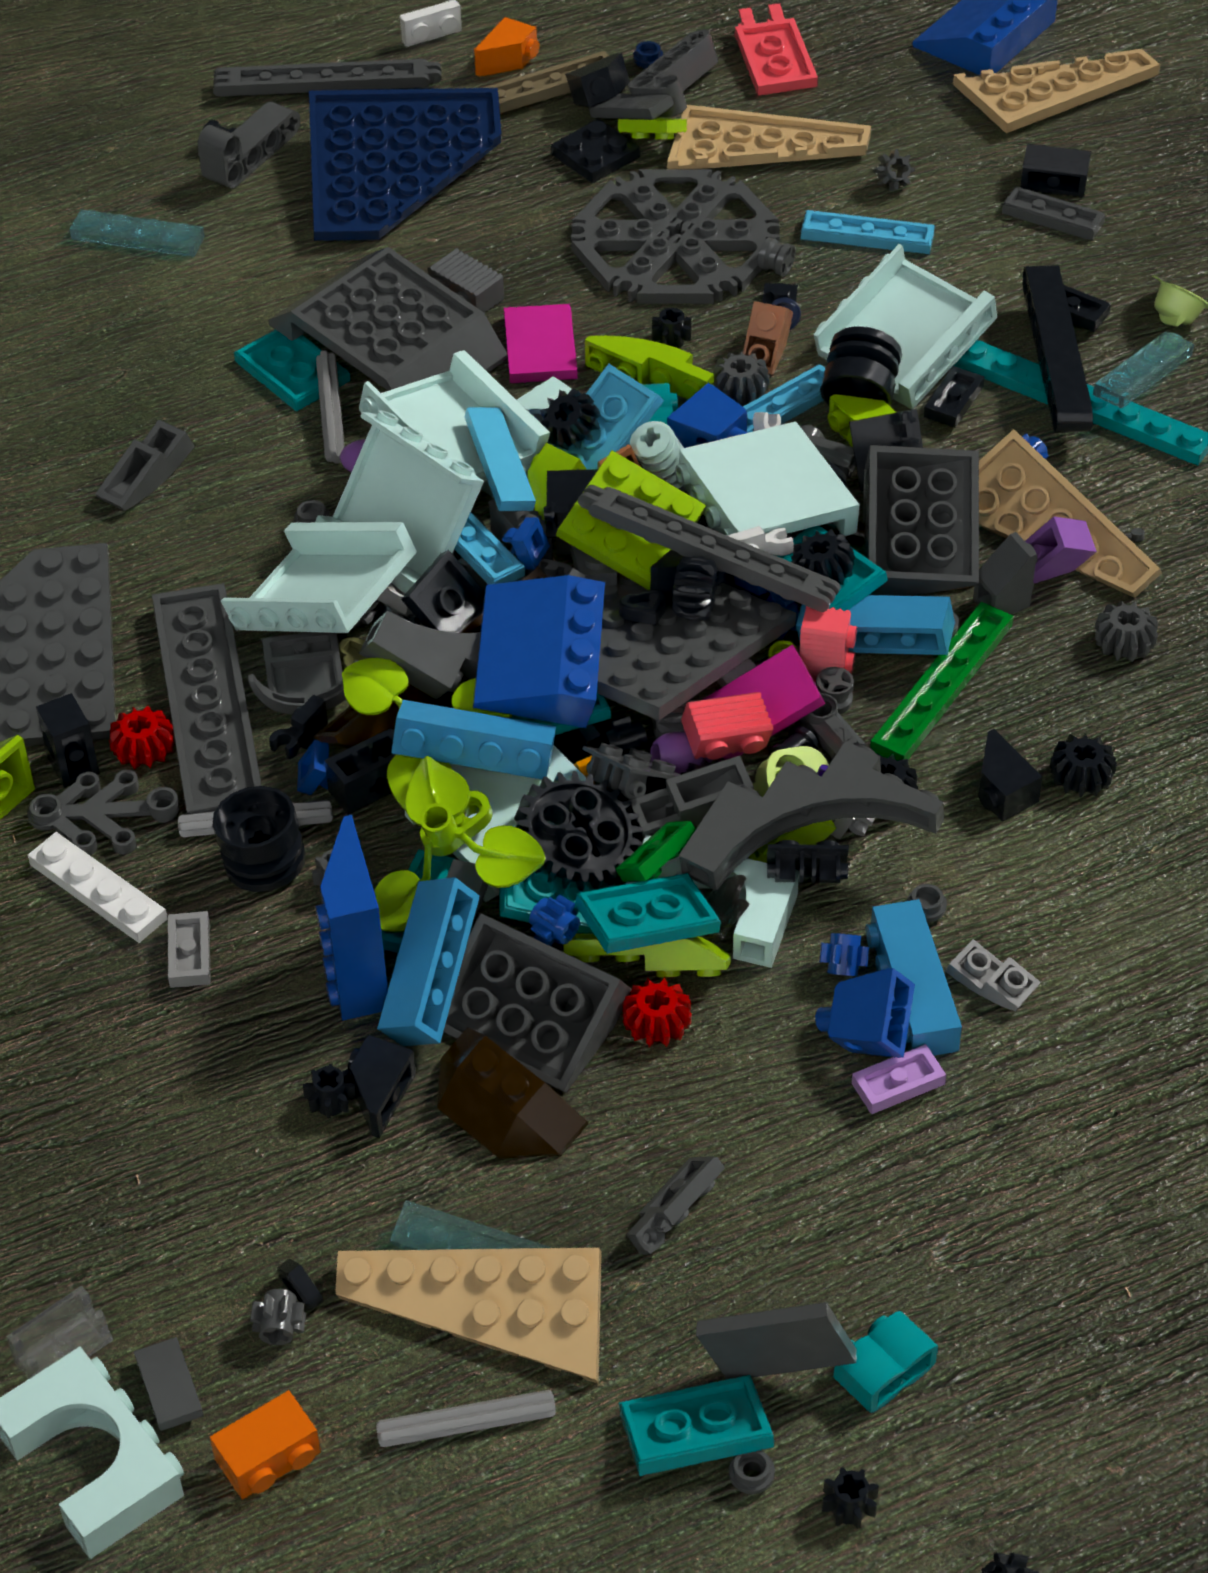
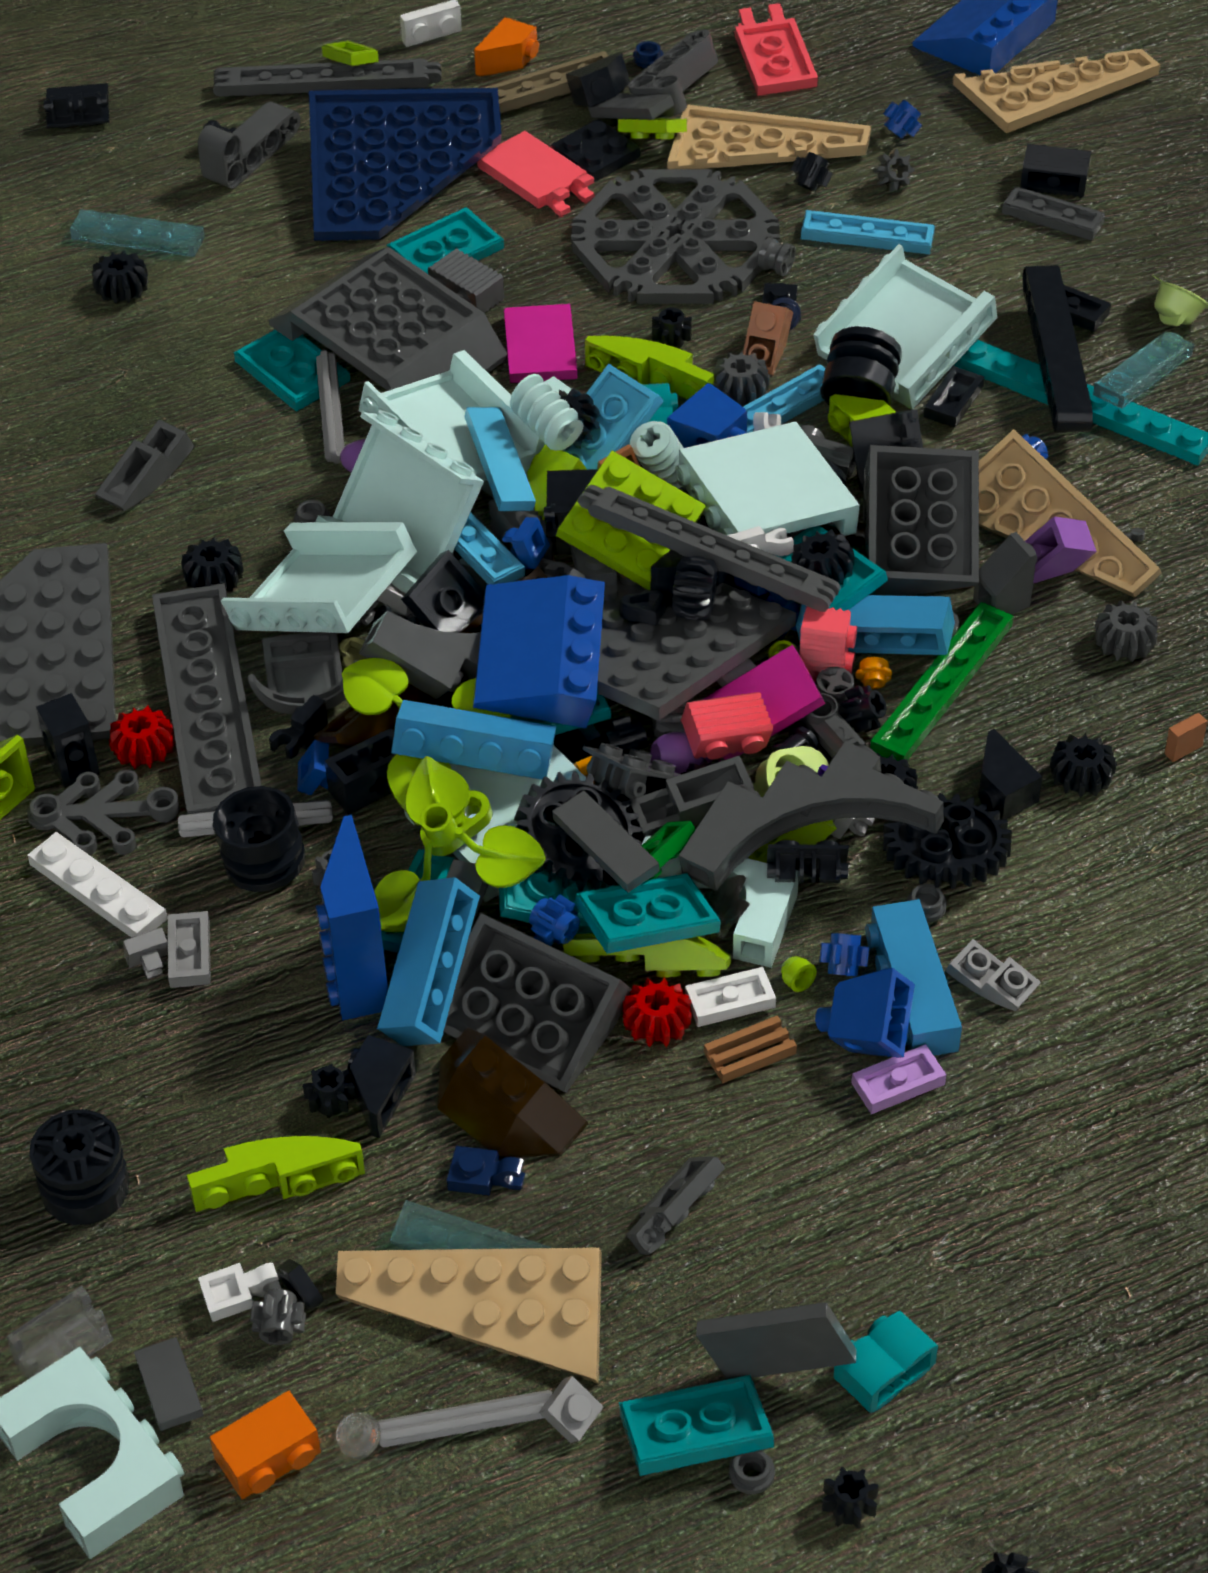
none -> black wheel [29,1109,130,1225]
none -> black hinge [44,83,110,128]
none -> black gear [92,250,148,304]
none -> light grey tile [123,927,168,980]
none -> black gear [181,536,244,589]
none -> lime slope [187,1136,365,1212]
none -> white plate [198,1263,281,1322]
none -> lime tile [322,41,379,66]
none -> clear plate [336,1412,381,1459]
none -> teal tile [387,207,504,274]
none -> dark blue plate [447,1146,525,1196]
none -> coral tile [477,131,595,217]
none -> light aqua piece [509,374,584,451]
none -> light grey plate [539,1376,604,1443]
none -> dark grey tile [552,791,660,893]
none -> white plate [685,967,776,1027]
none -> medium nougat tile [704,1015,797,1083]
none -> lime hinge [781,956,817,992]
none -> black gear [791,152,833,192]
none -> black gear [839,685,887,733]
none -> light orange plate [855,657,893,689]
none -> blue gear [883,99,923,139]
none -> black gear [883,793,1012,889]
none -> nougat tile [1164,713,1208,762]

